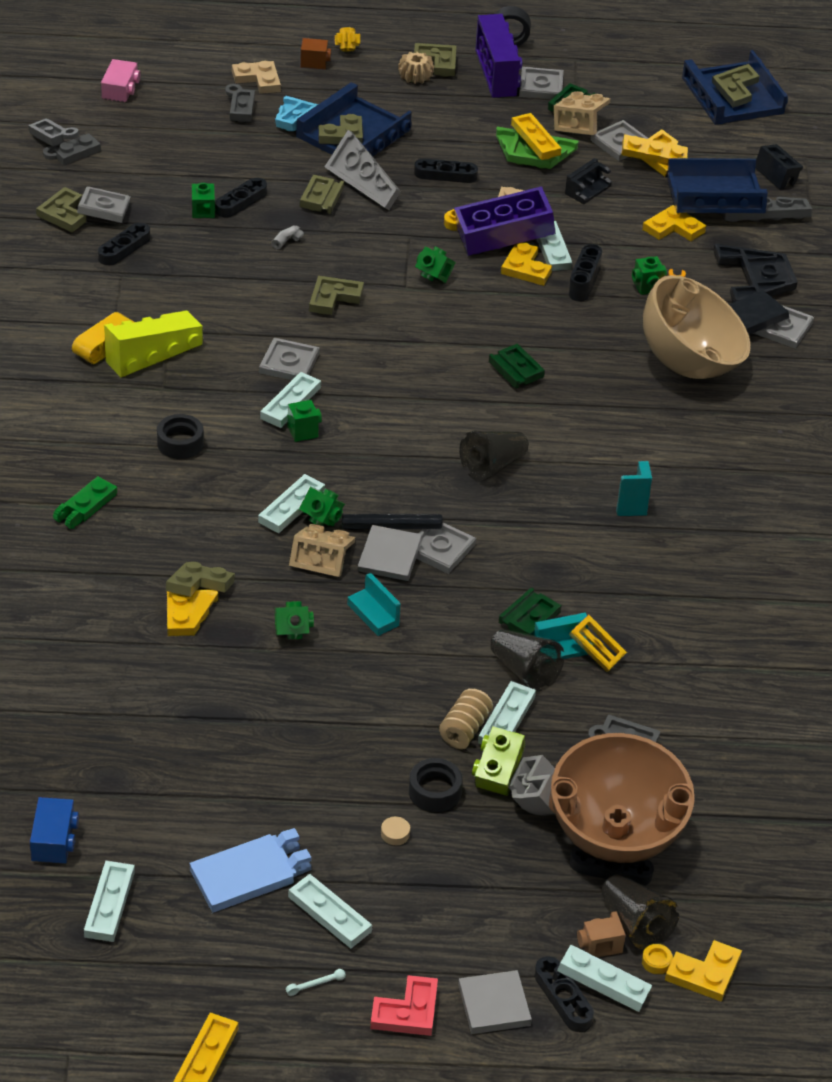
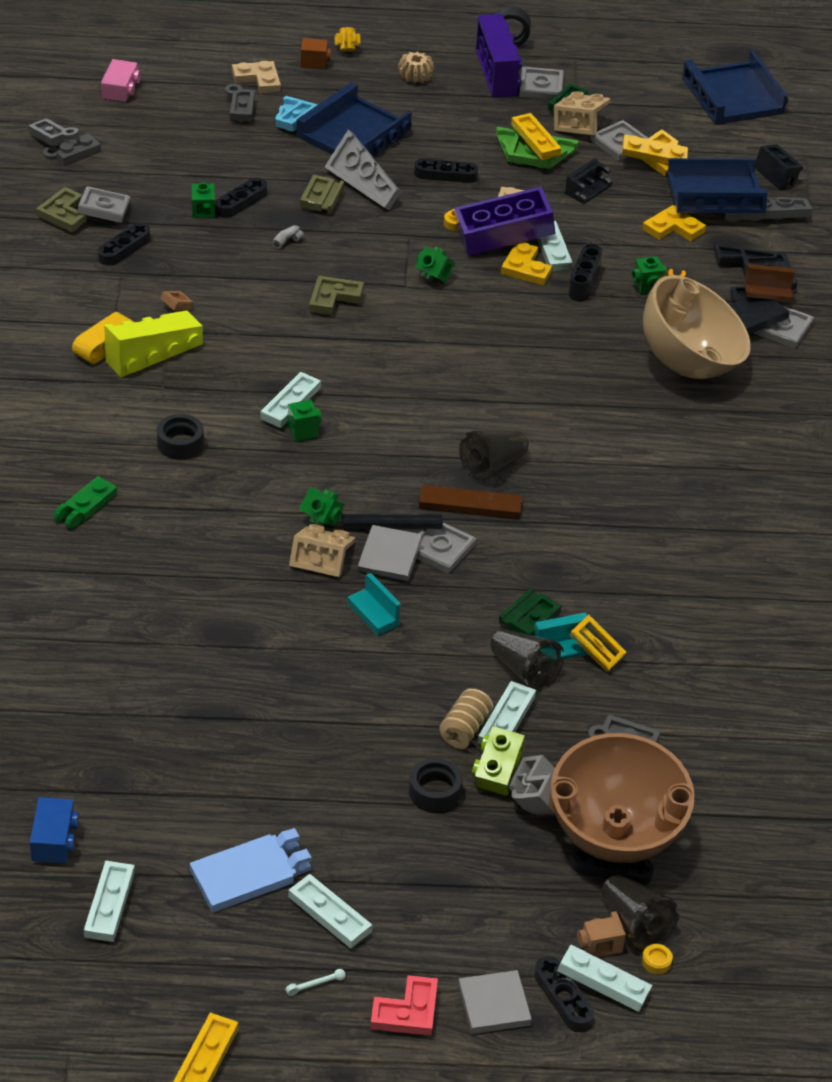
olive plate [166,562,235,597] -> none
yellow wing [167,590,218,636] -> none
light aqua plate [258,474,325,533] -> none
light grey tile [259,338,320,380] -> none
green brick [274,601,314,639] -> none
olive plate [318,114,363,144] -> none
tan tile [381,817,410,845] -> none
olive plate [414,43,456,77] -> none
dark green plate [489,344,545,389] -> none
teal panel [616,461,652,516] -> none
yellow plate [665,940,742,1002] -> none
olive plate [712,64,760,108] -> none
none -> medium nougat tile [160,291,194,311]
none -> reddish brown tile [419,485,522,519]
none -> reddish brown panel [744,264,795,302]

